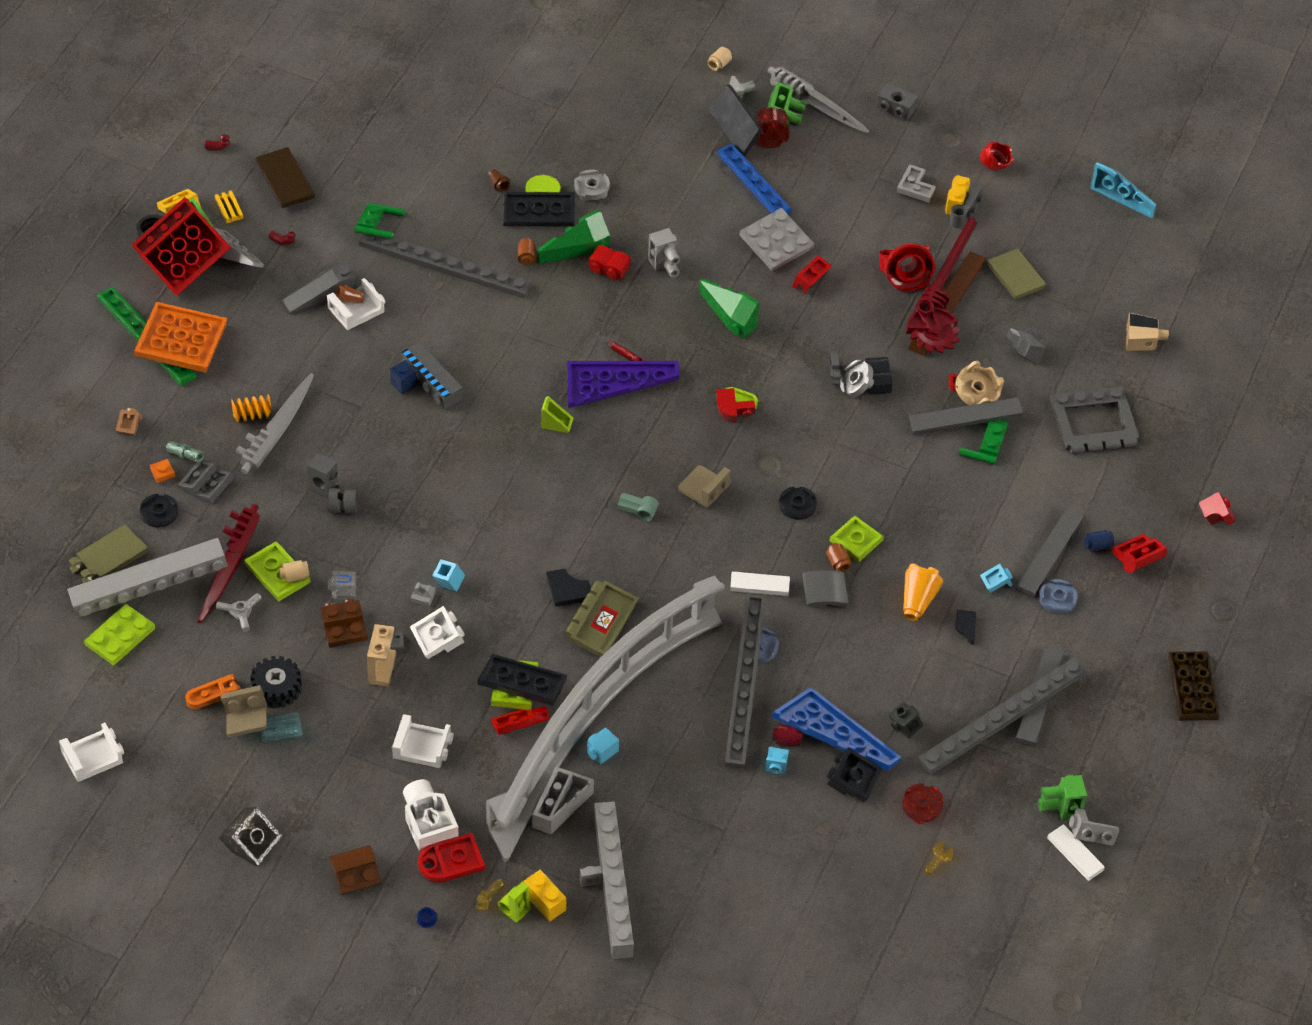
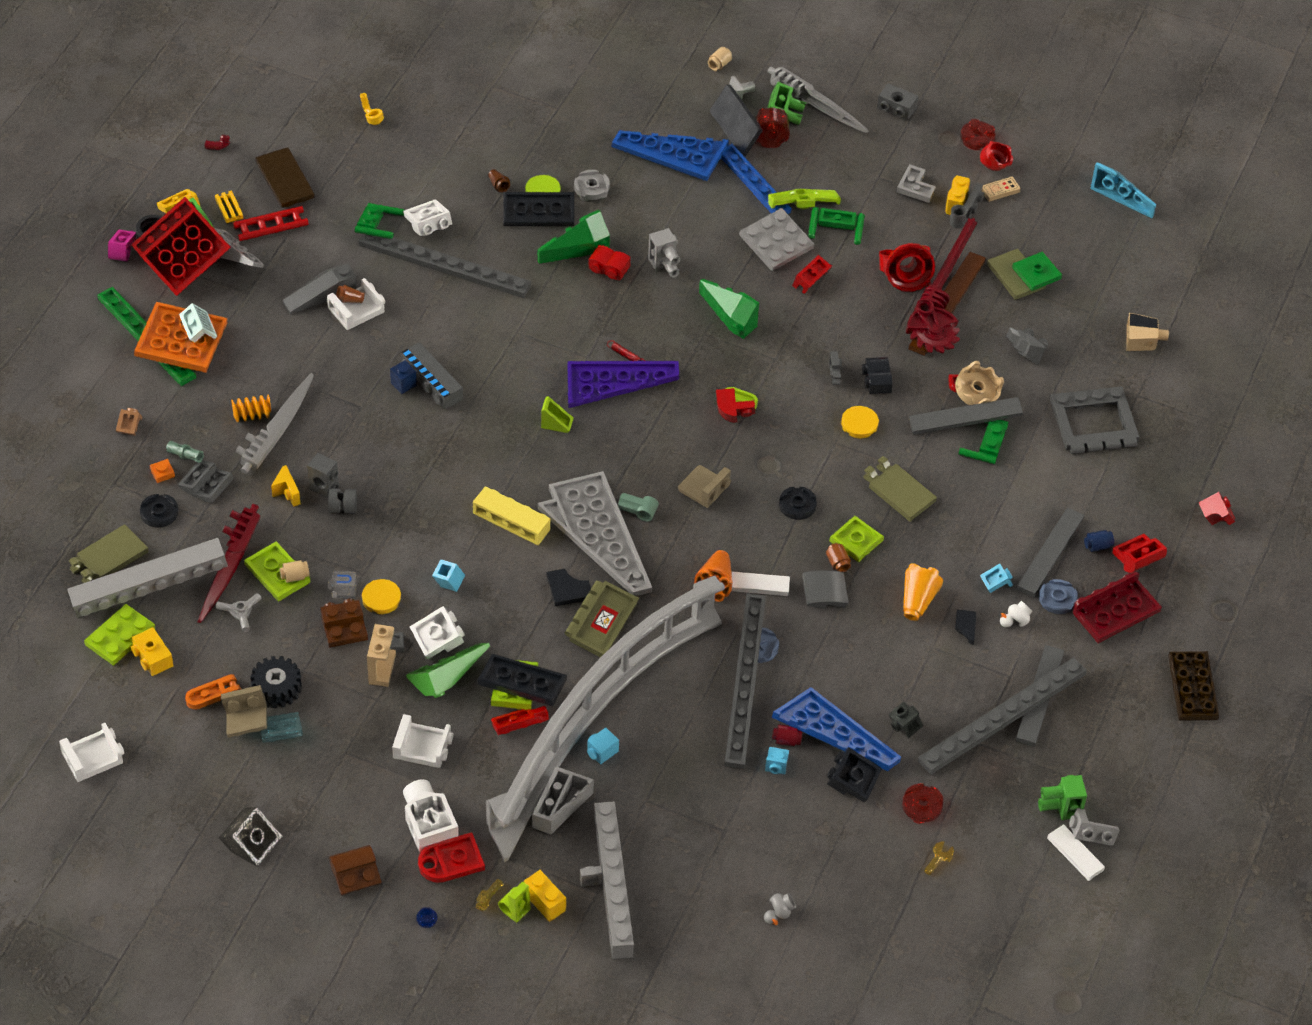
dark red arm [268,231,296,245] -> none
light grey tile [411,582,436,607] -> none
dark orange brick [518,238,536,265] -> none
light grey plate [840,360,874,398] -> none
none -> dark pink plate [108,229,136,262]
none -> yellow brick [131,627,174,676]
none -> light aqua panel [179,303,217,343]
none -> red bar [233,206,309,241]
none -> yellow slope [271,465,301,507]
none -> yellow plate [360,93,384,125]
none -> yellow tile [362,579,401,615]
none -> white plate [403,199,452,236]
none -> bright green wedge [406,643,490,698]
none -> light yellow brick [473,486,550,545]
none -> light grey wing [538,471,652,596]
none -> blue wing [612,130,729,181]
none -> orange cone [694,550,733,602]
none -> light grey animal [764,893,796,925]
none -> lime plate [768,189,841,209]
none -> green plate [808,207,865,245]
none -> yellow tile [841,406,879,439]
none -> olive tile [863,456,937,522]
none -> clear red plate [960,119,996,150]
none -> tan tile [982,177,1021,202]
none -> white animal [1000,601,1033,627]
none -> green plate [1012,251,1062,291]
none -> dark red bracket [1073,571,1162,643]

